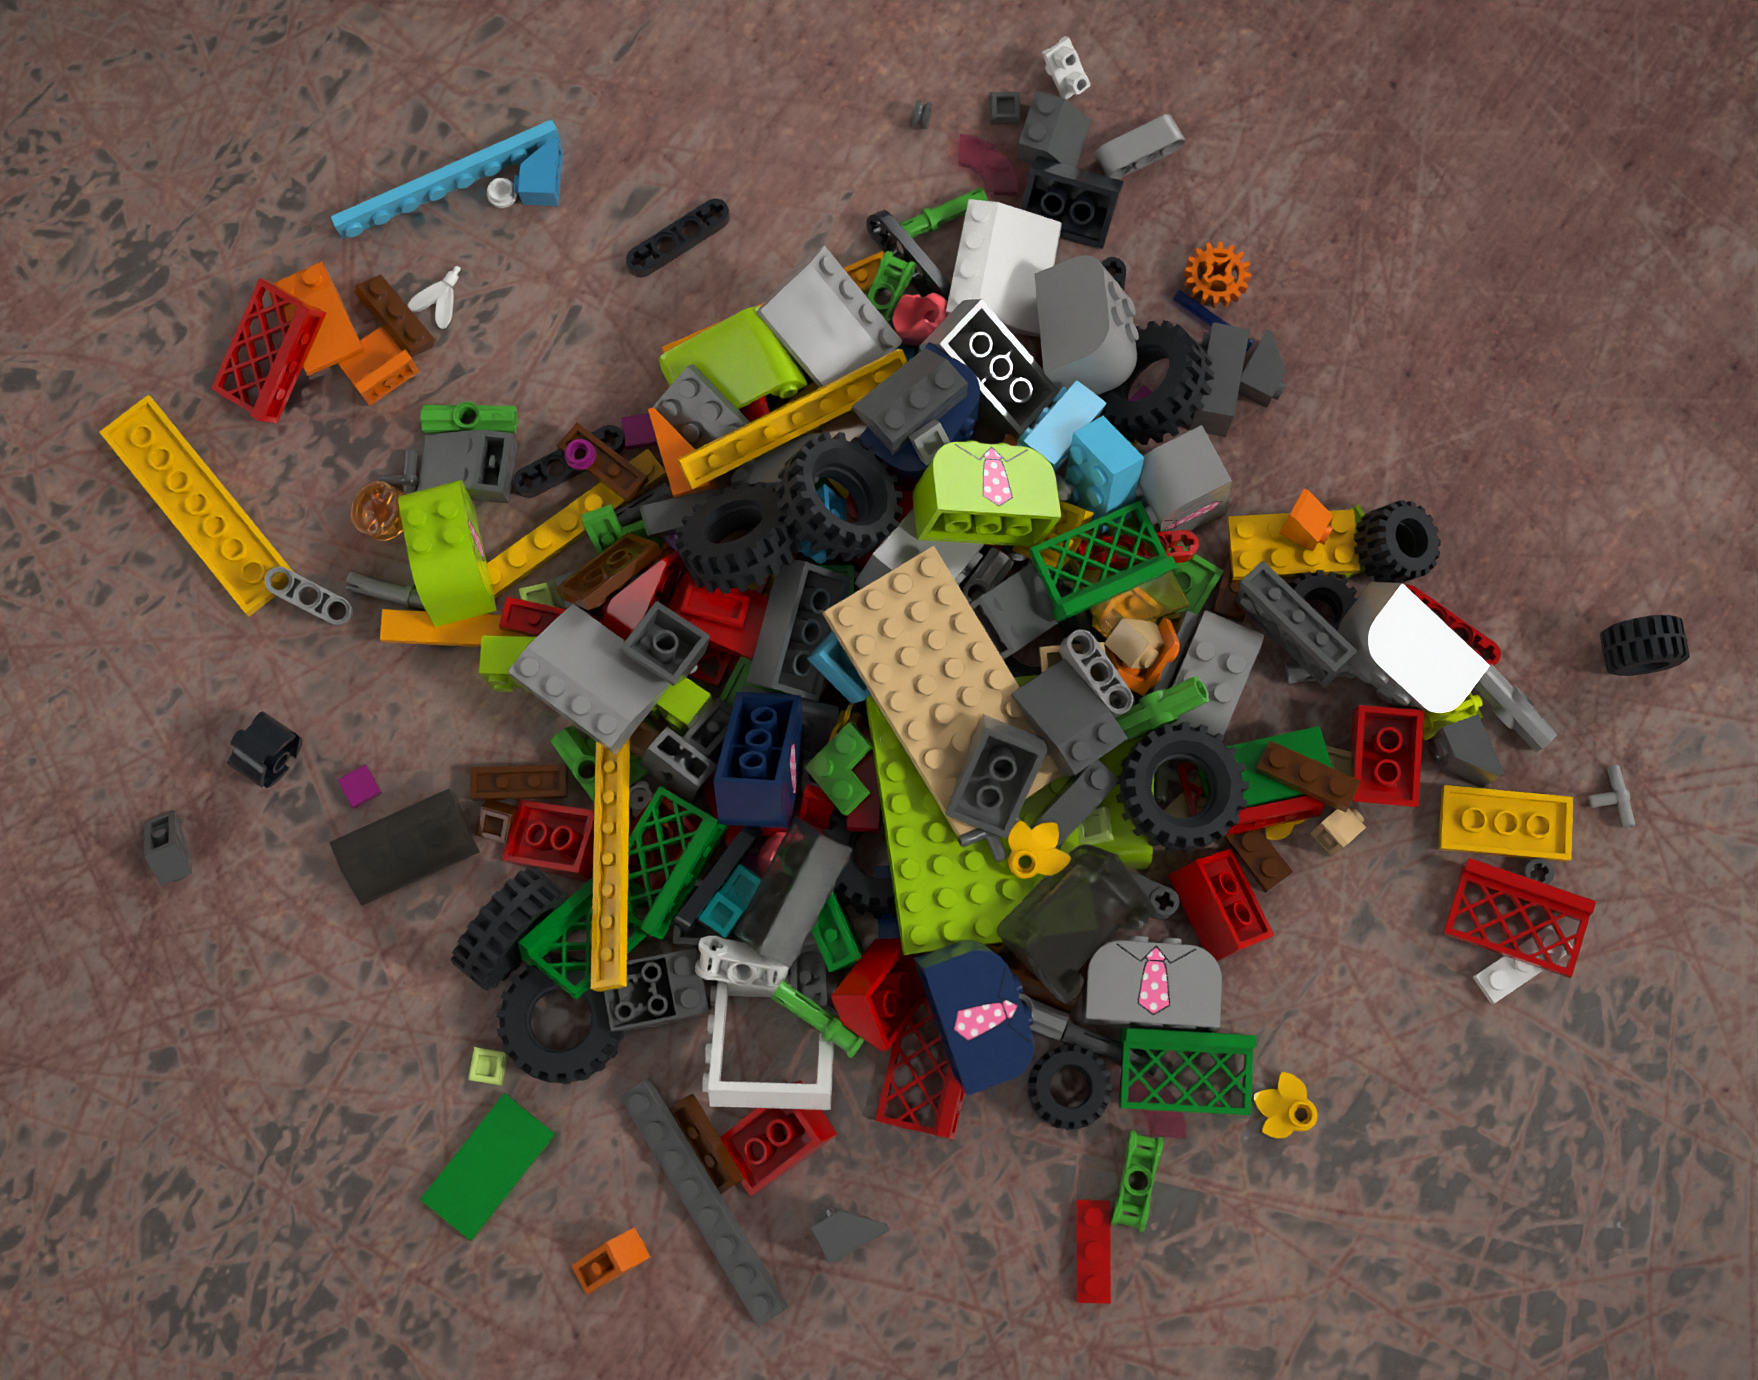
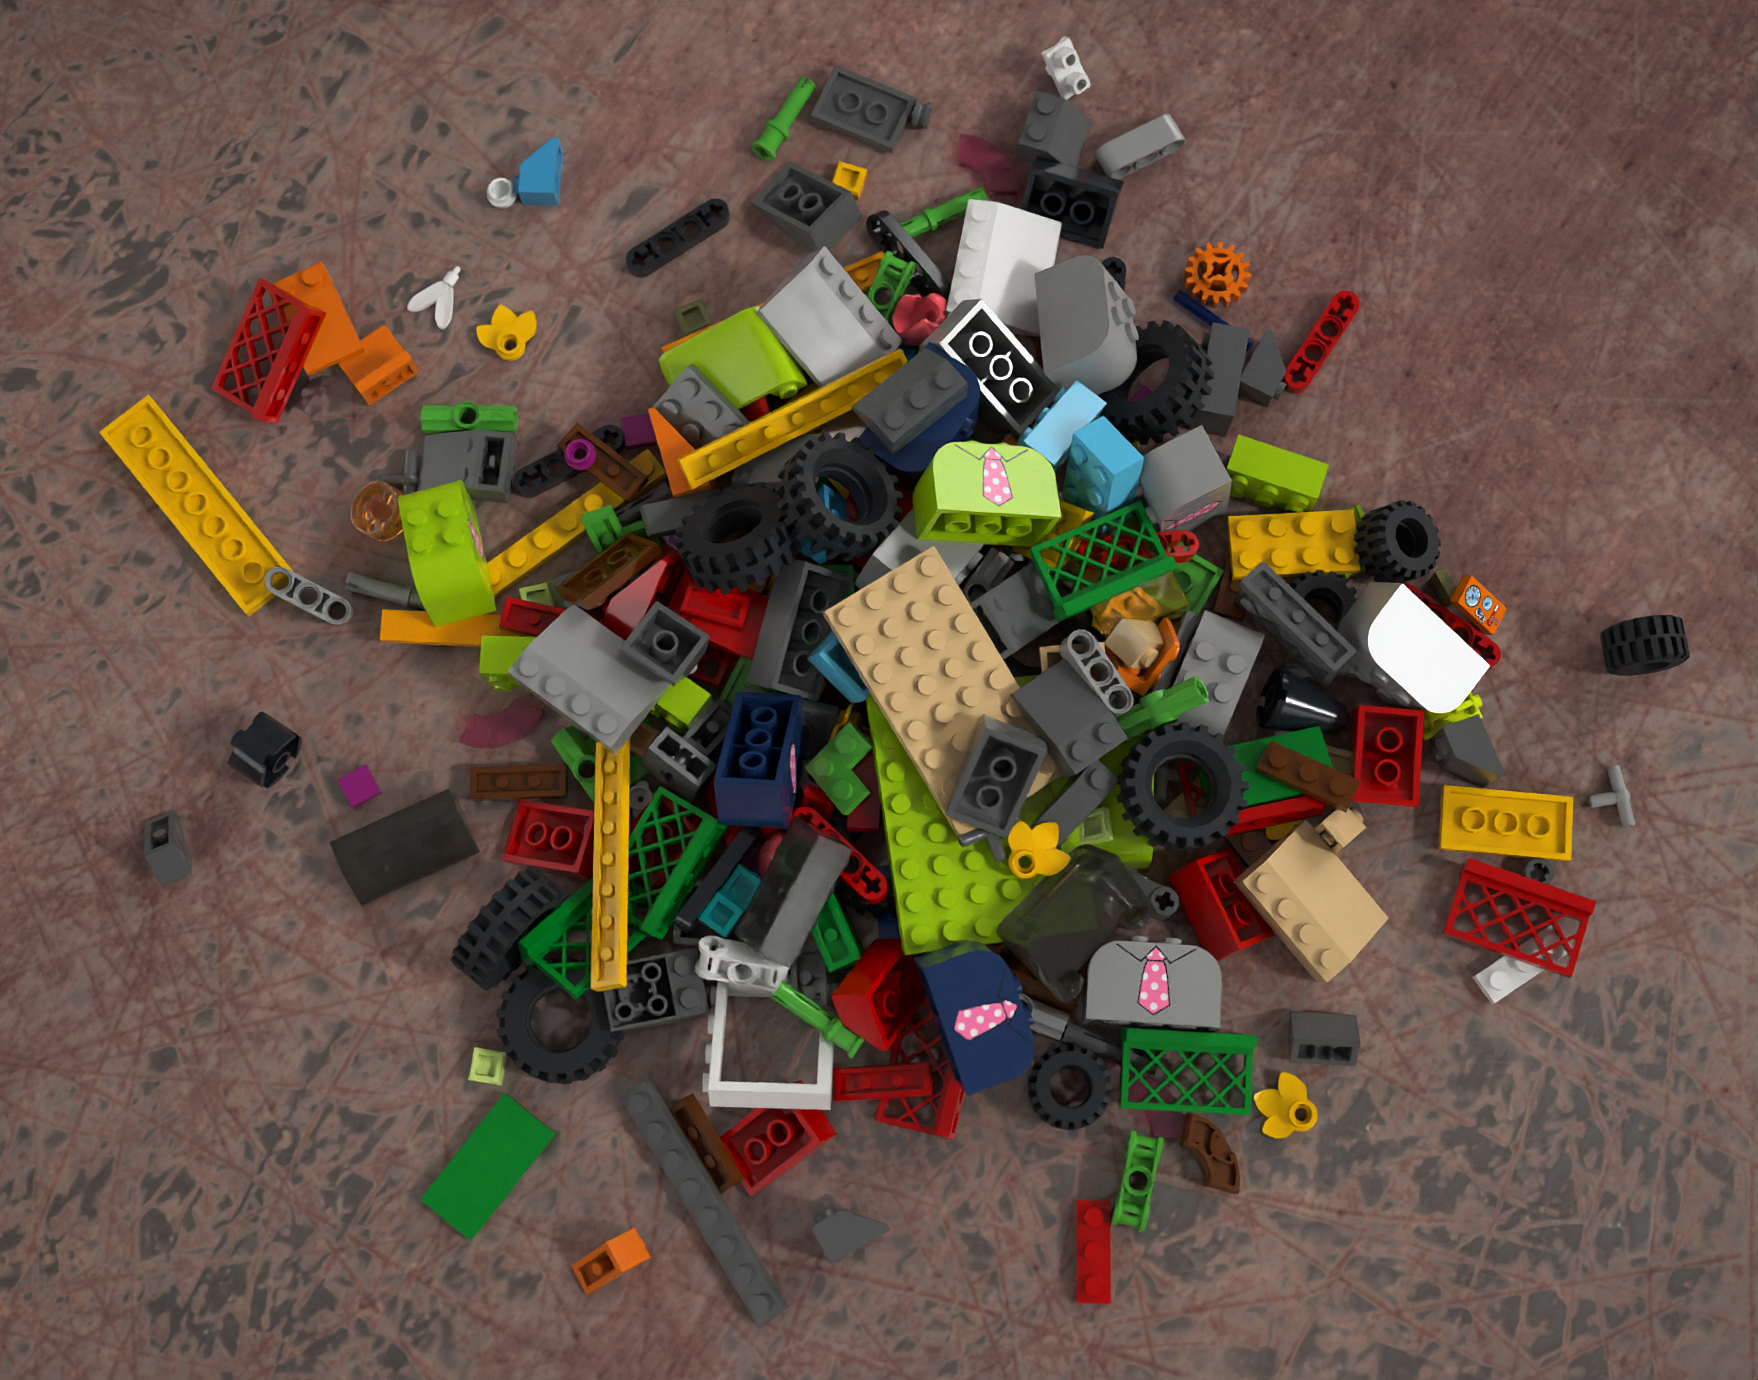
medium azure plate [331,119,561,239] -> none
reddish brown plate [354,274,435,357] -> none
reddish brown slope [476,800,517,844] -> none
light grey plate [908,418,950,466] -> none
dark grey tile [990,92,1021,124] -> none
light grey arm [1055,475,1074,502] -> none
orange slope [1279,488,1333,551] -> none
light grey piece [1474,663,1557,753] -> none
none -> clear pink tile [459,698,546,749]
none -> yellow plate [476,304,537,361]
none -> olive tile [673,299,713,337]
none -> dark grey slope [750,162,862,253]
none -> bright green pin [751,76,816,161]
none -> red beam [790,807,889,905]
none -> dark grey plate [811,65,917,154]
none -> yellow tile [832,161,867,200]
none -> red tile [833,1062,933,1103]
none -> reddish brown tile [1180,1112,1240,1195]
none -> lime brick [1225,434,1329,513]
none -> tan slope [1233,819,1389,983]
none -> black cone [1256,667,1350,735]
none -> red beam [1282,291,1360,394]
none -> dark grey brick [1288,1011,1360,1066]
none -> olive tile [1428,568,1457,607]
none -> orange tile [1450,574,1507,635]

